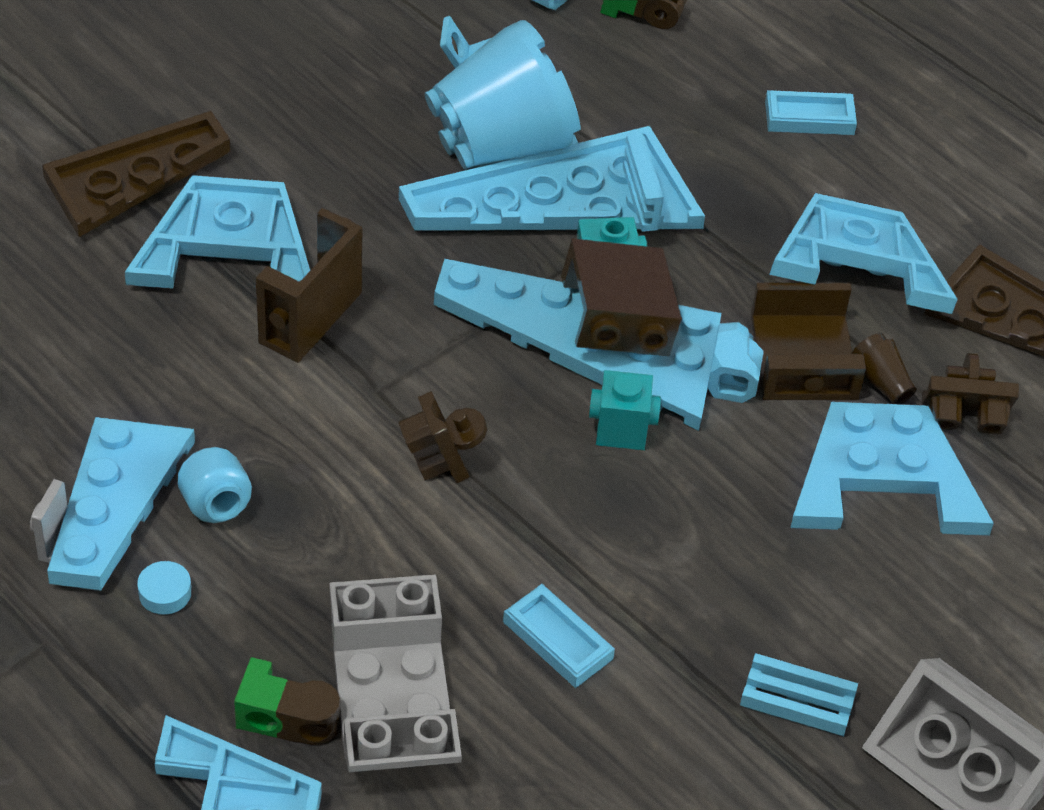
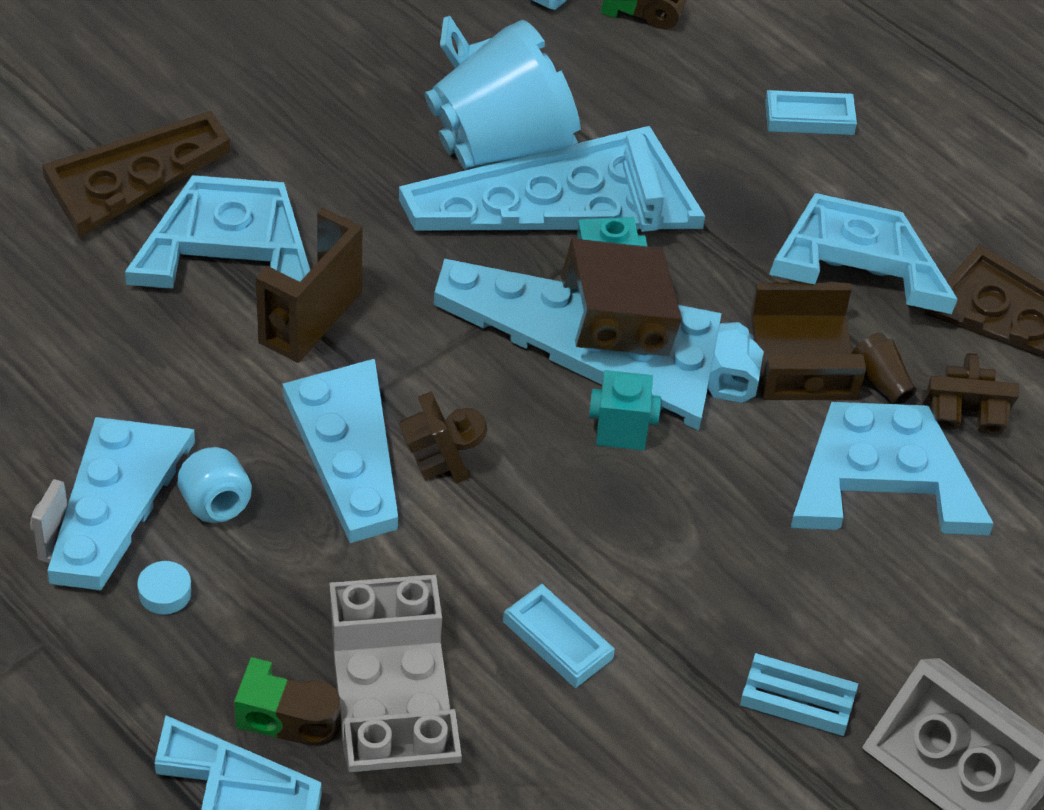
none -> medium azure wing [282,359,398,543]

